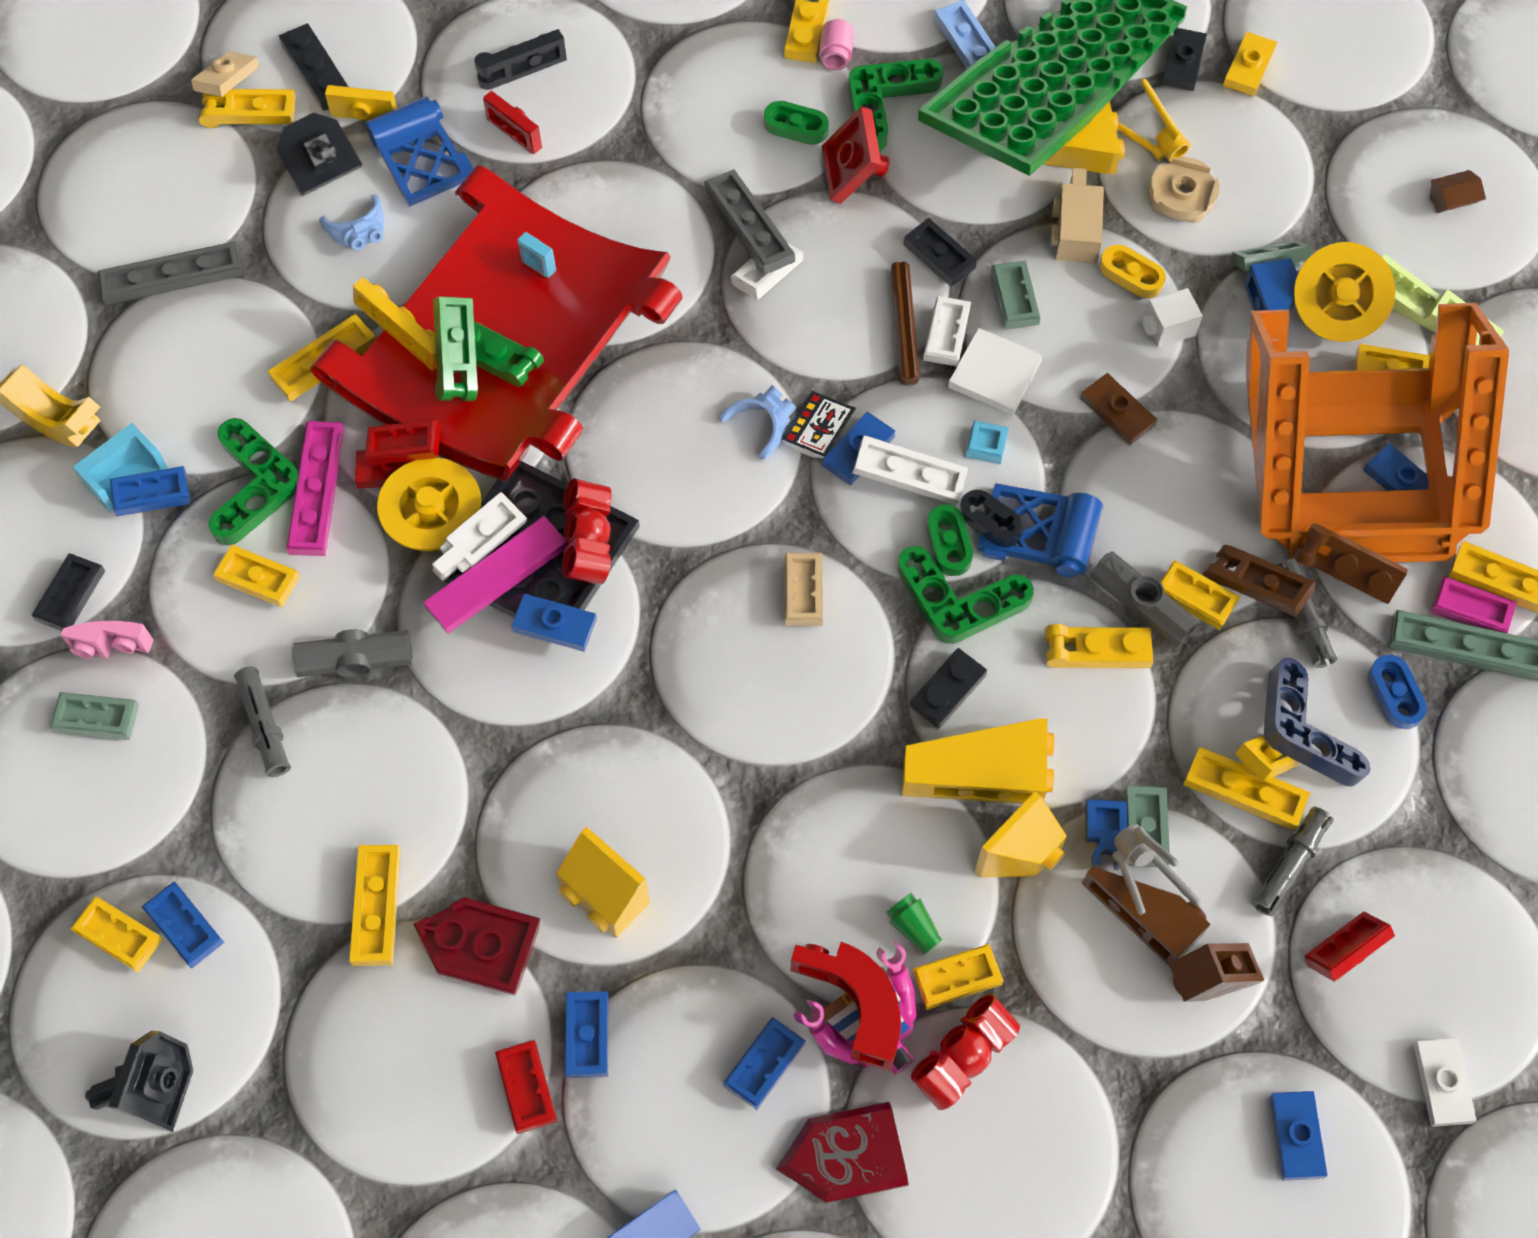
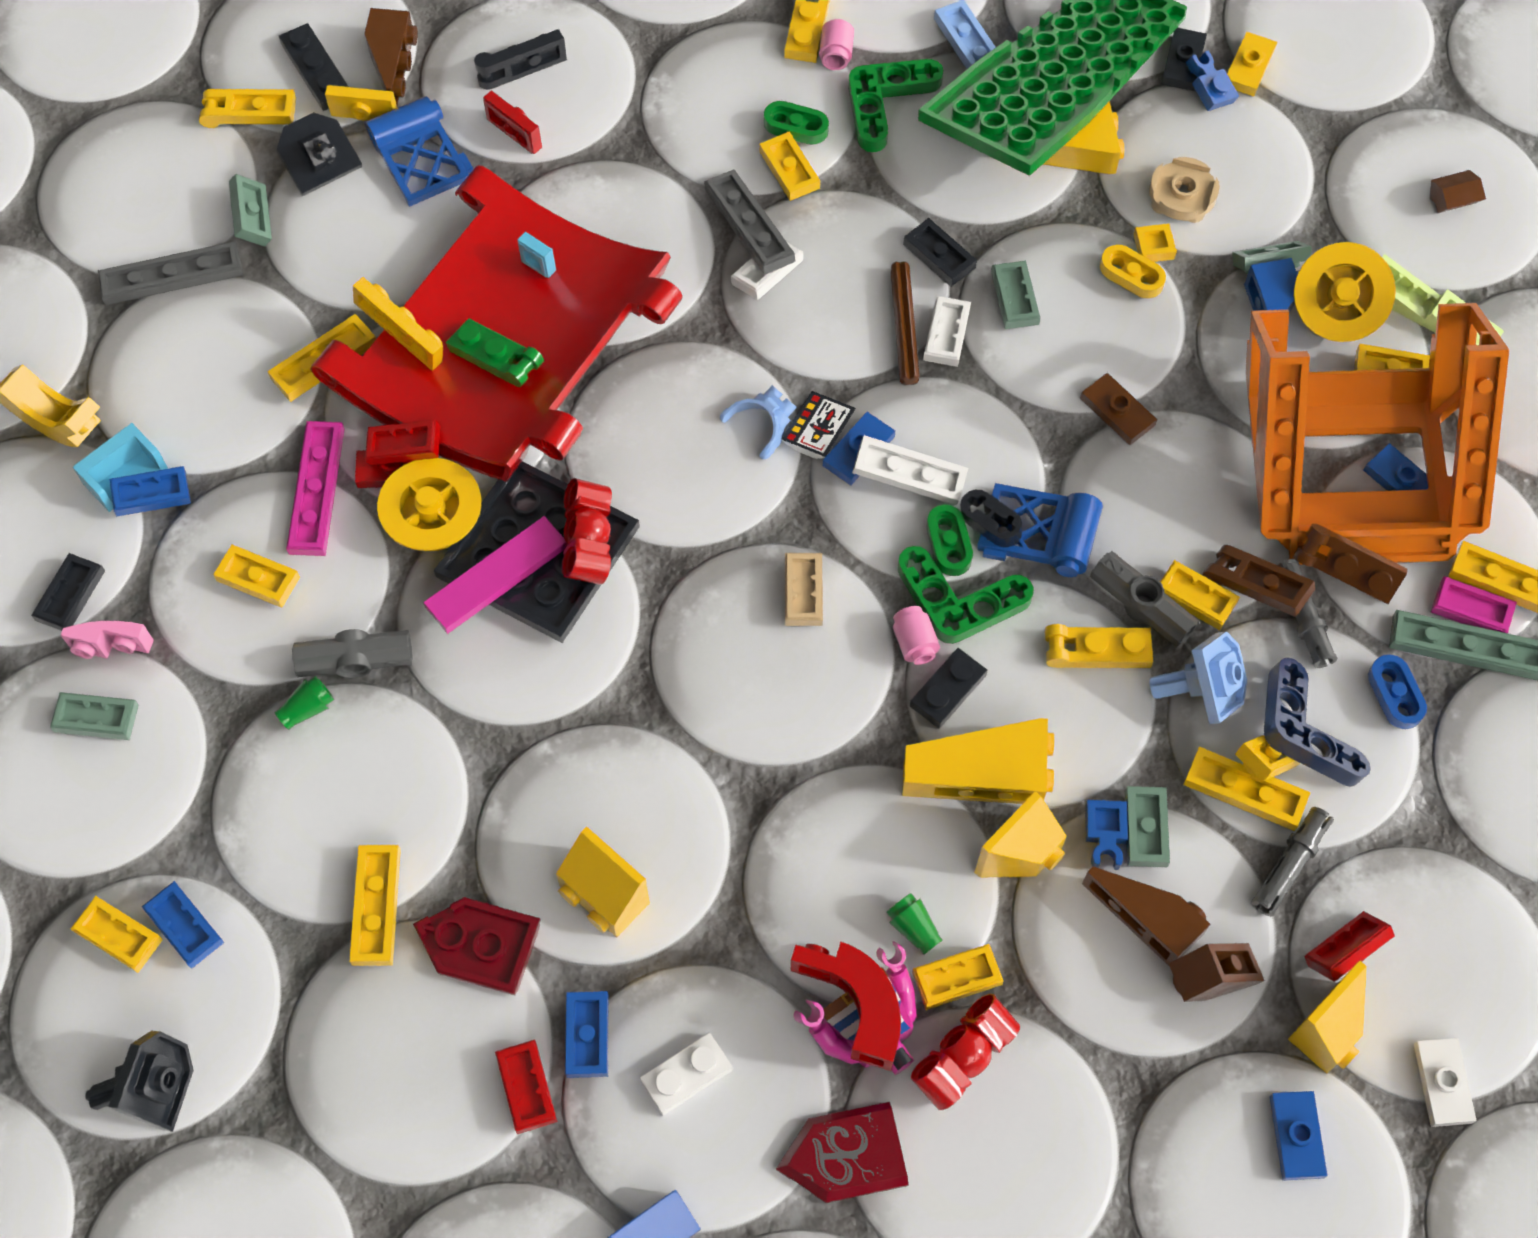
tan plate [191,51,259,97] -> none
green beam [208,418,299,546] -> none
dark grey pin [234,666,291,777] -> none
light blue helmet [319,194,384,250] -> none
white hinge [432,492,527,581] -> none
plate [433,297,478,401] -> none
blue plate [511,594,597,652] -> none
blue plate [723,1016,806,1111] -> none
red tile [821,106,890,204] -> none
white tile [948,328,1043,416] -> none
medium azure tile [966,420,1009,464] -> none
tan hinge [1050,168,1104,263] -> none
light grey plant [1112,825,1201,915] -> none
yellow plant [1118,78,1191,162] -> none
white brick [1142,288,1203,347] -> none
none -> sand green plate [229,174,272,247]
none -> green cone [274,676,335,730]
none -> reddish brown slope [364,8,418,106]
none -> white plate [640,1033,733,1116]
none -> yellow plate [759,132,820,201]
none -> bright pink brick [893,606,940,665]
none -> yellow plate [1133,223,1177,262]
none -> light blue piece [1149,632,1247,724]
none -> plate [1186,50,1239,111]
none -> yellow slope [1288,961,1367,1074]

